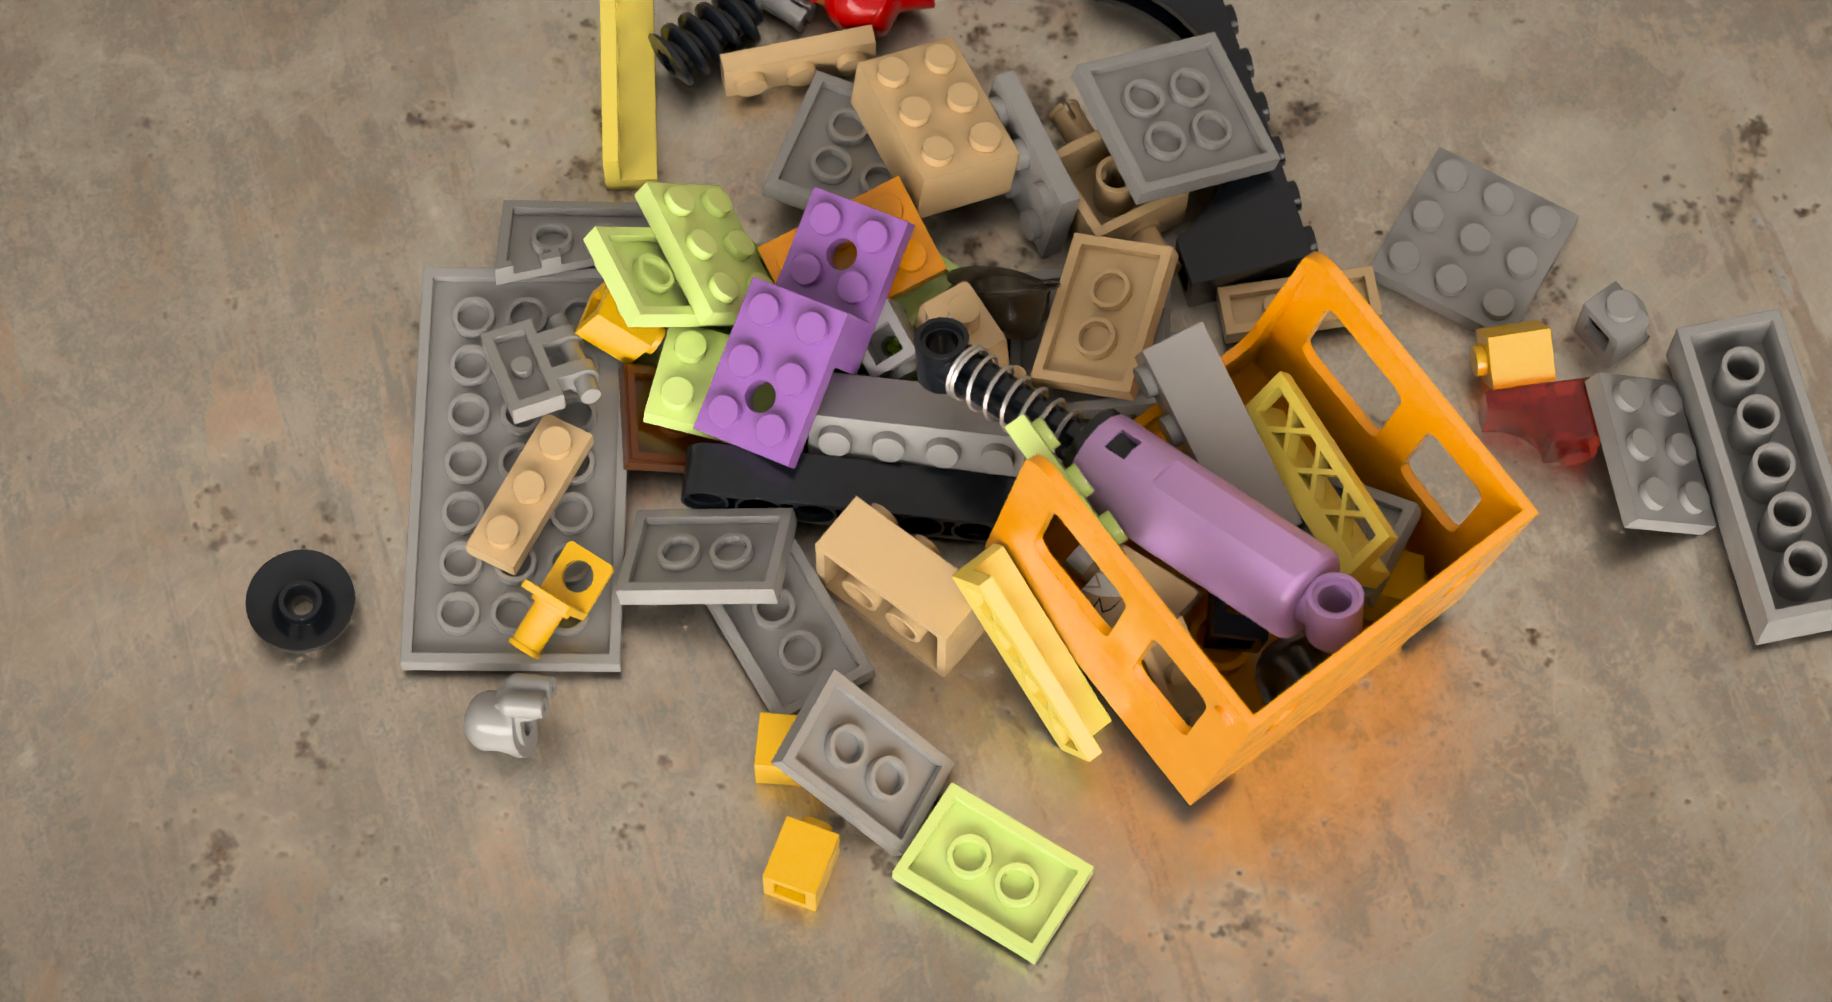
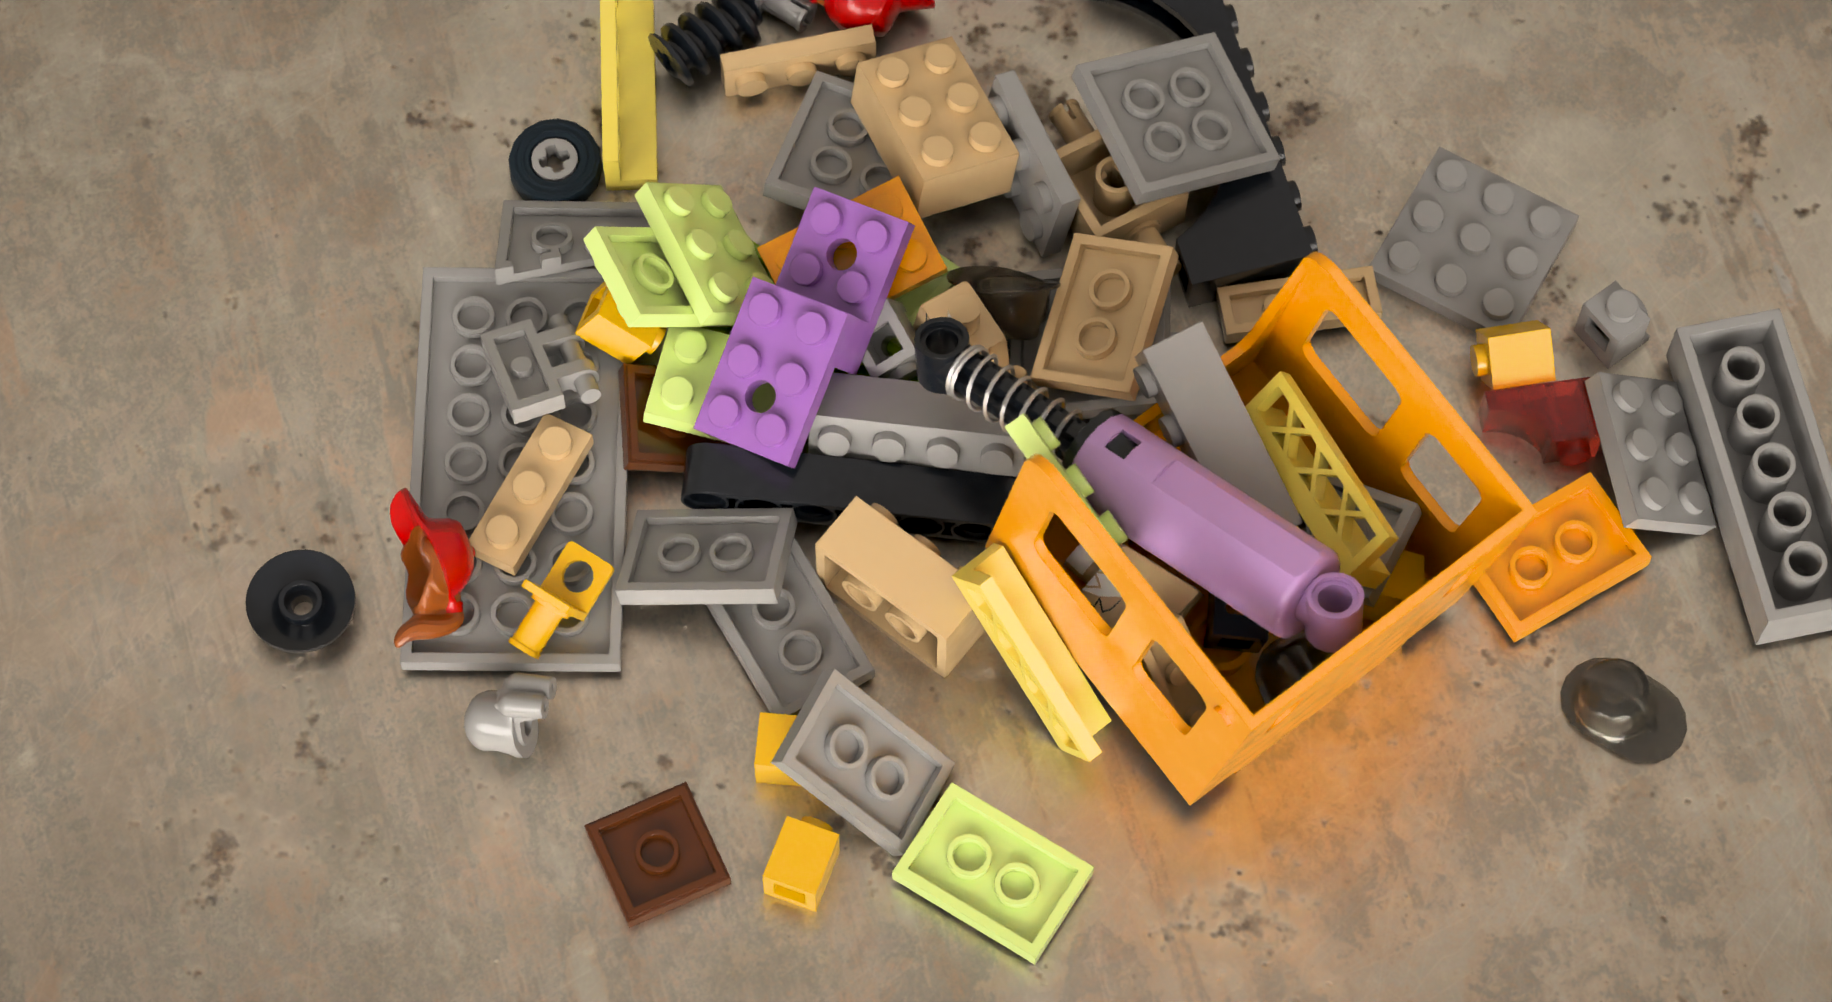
none -> hair [390,488,475,648]
none -> black bush [508,118,603,201]
none -> reddish brown tile [584,782,731,928]
none -> light orange plate [1473,471,1652,643]
none -> clear smoke piece [1560,658,1687,763]

